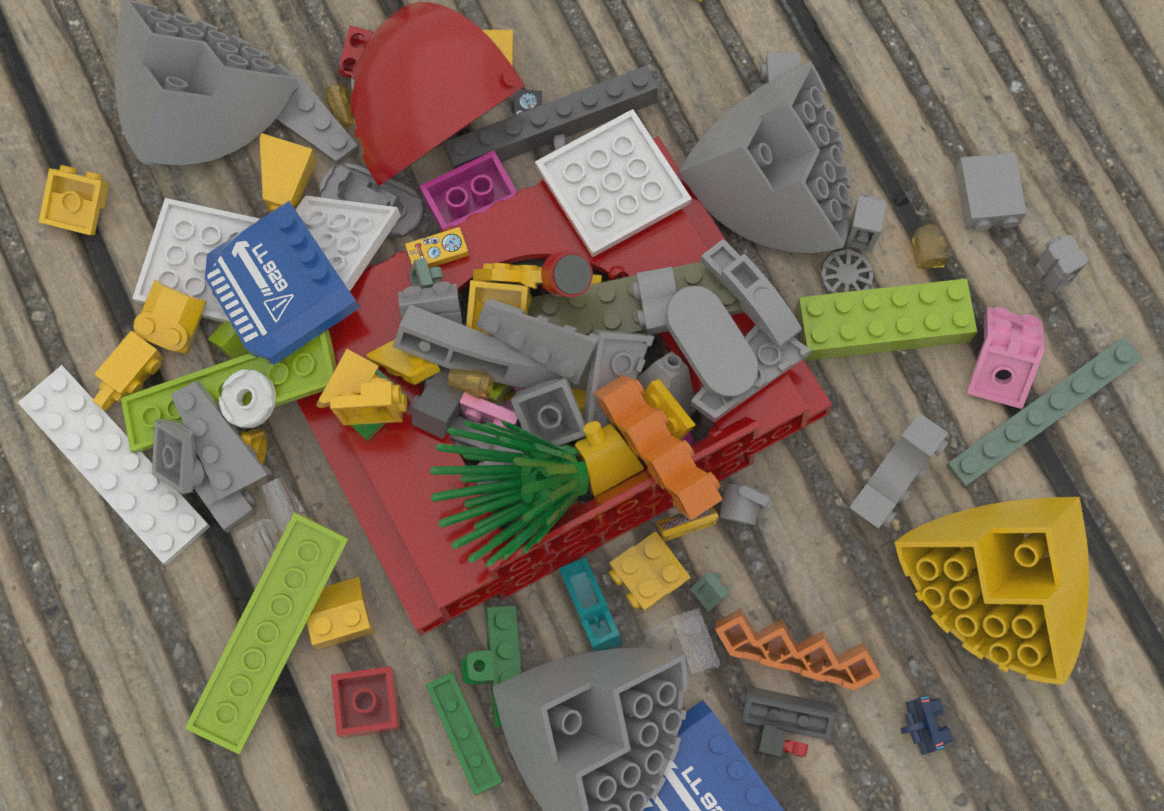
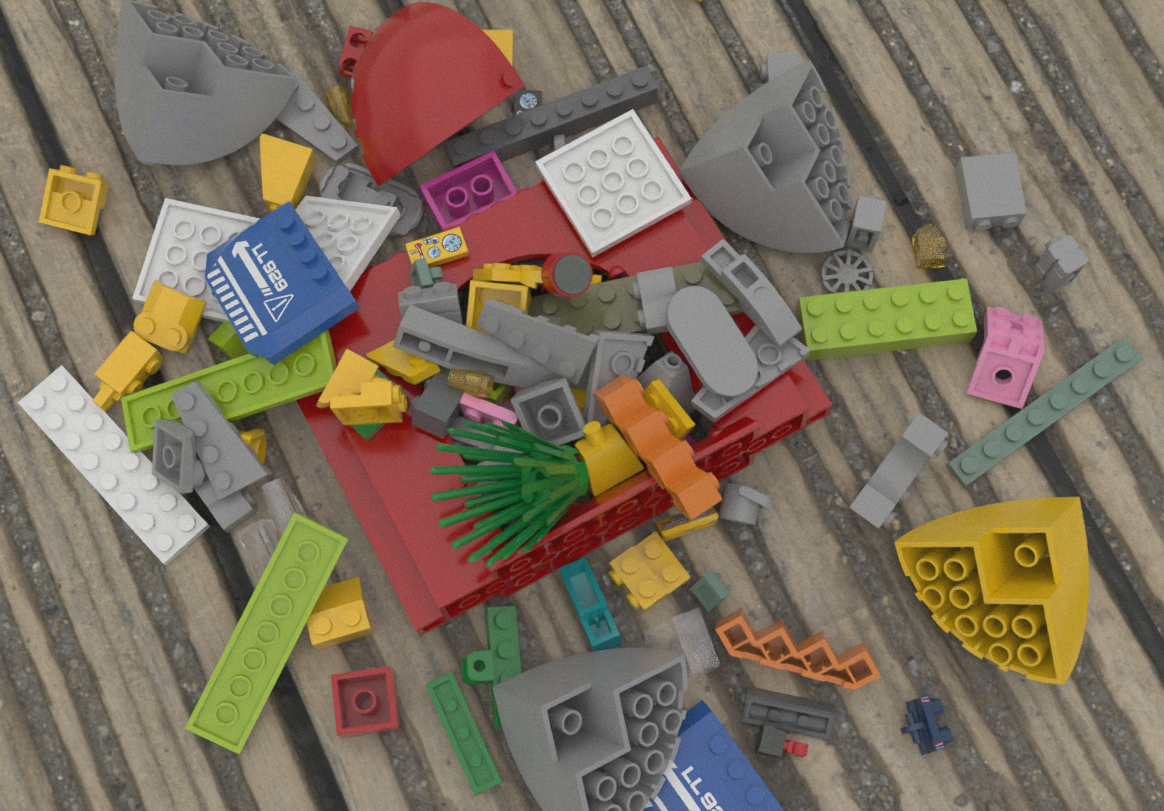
white tile [219,369,276,428] -> none

